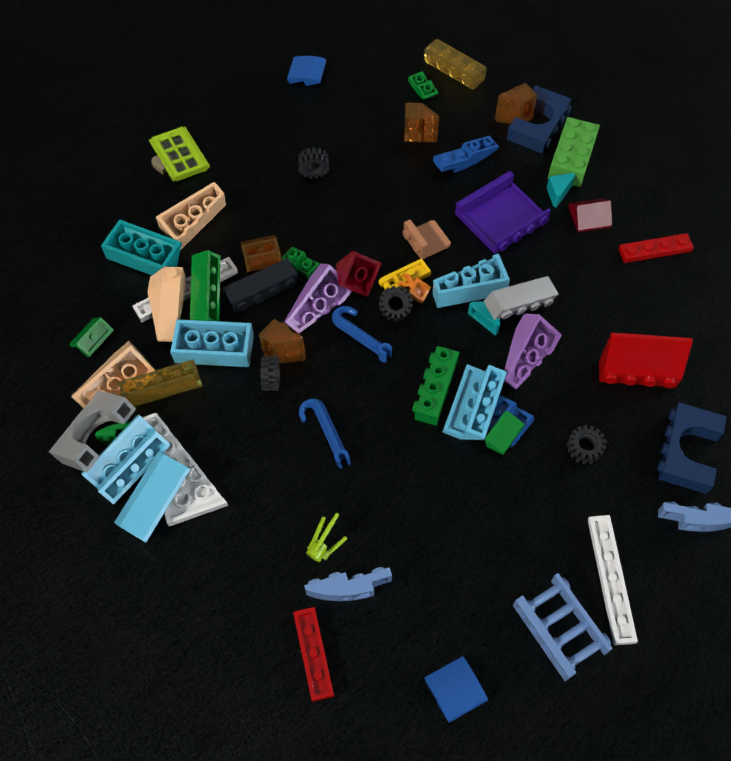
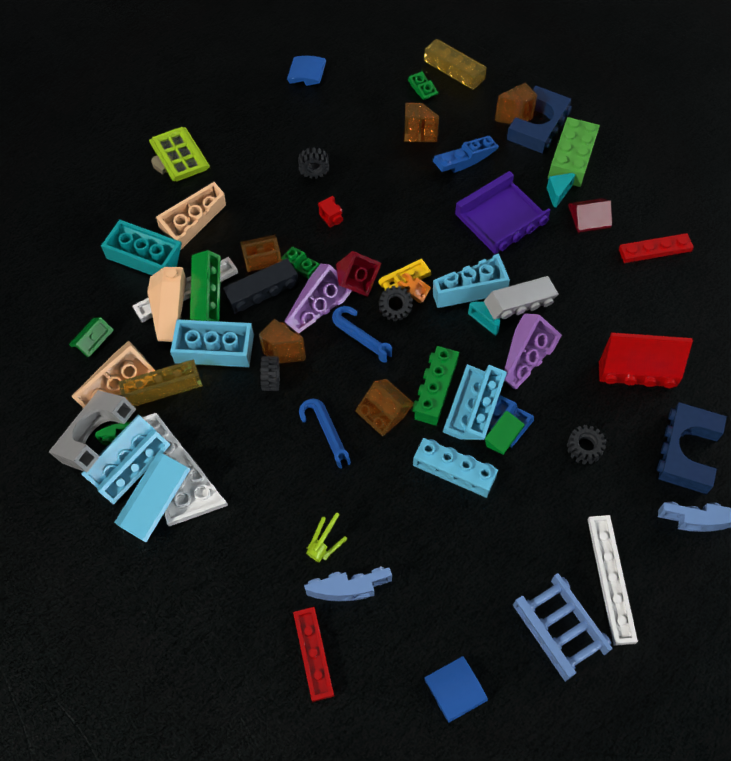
nougat bracket [403,220,451,259] -> none
none -> red brick [318,196,343,228]
none -> clear orange slope [355,379,414,436]
none -> medium azure brick [413,438,498,498]

